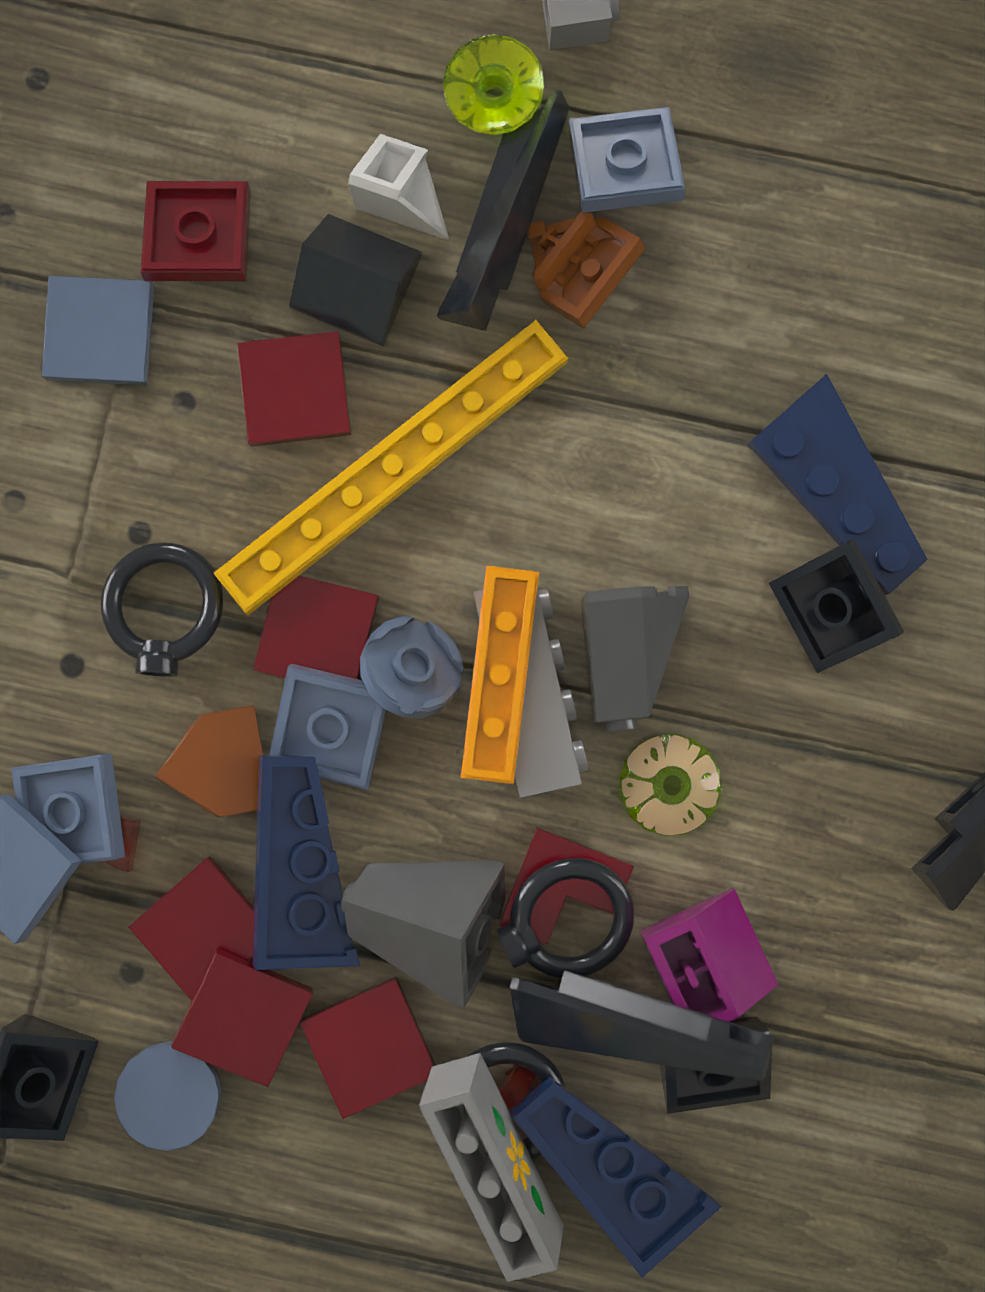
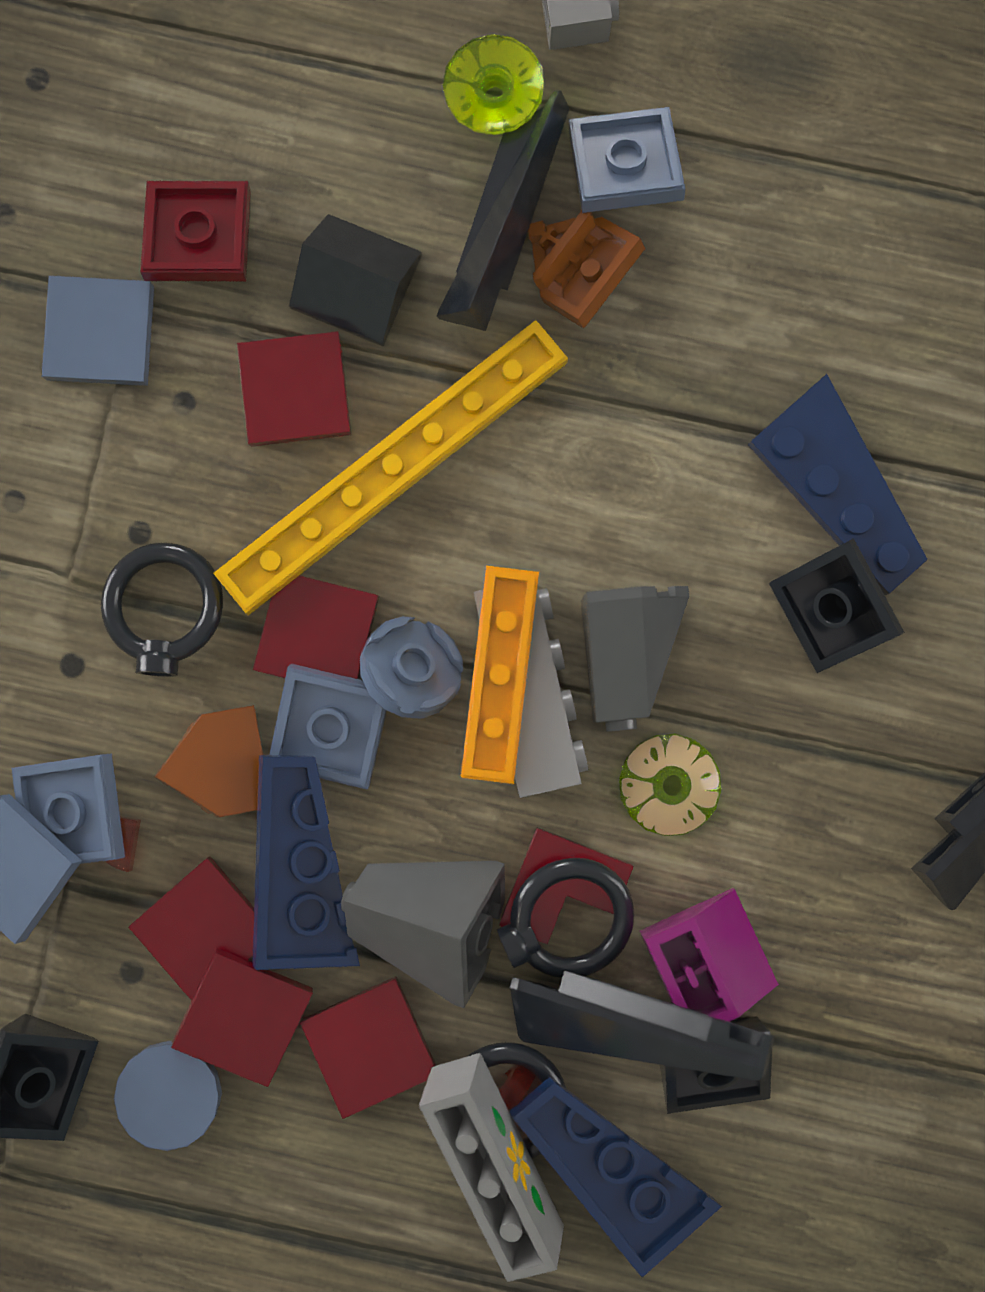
white slope [348,134,450,241] -> none

